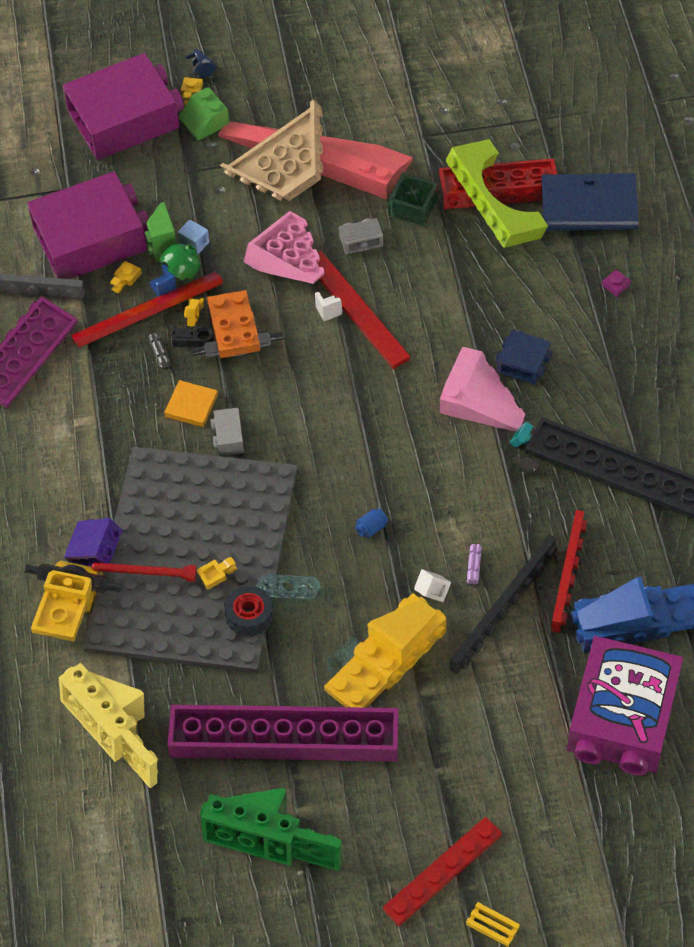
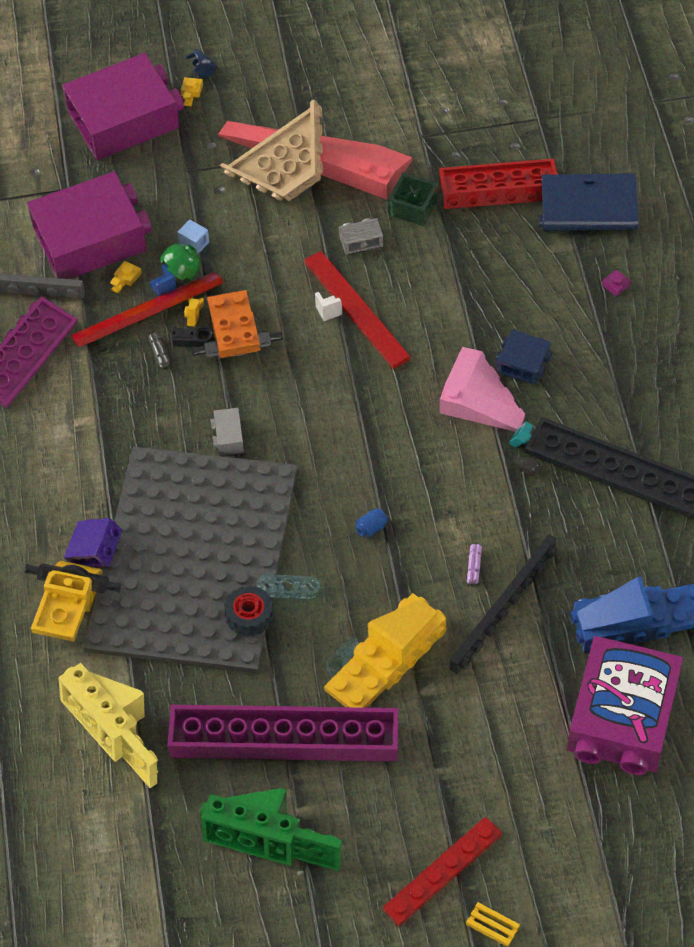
red piece [92,562,197,583] -> none
bright green slope [145,202,176,262] -> none
light orange tile [164,380,218,427] -> none
bright green slope [178,87,230,141] -> none
yellow plate [196,557,237,590] -> none
bright pink slope [244,211,324,284] -> none
white panel [414,569,451,602] -> none
lime arch [446,139,548,248] -> none
red plate [551,510,587,633] -> none

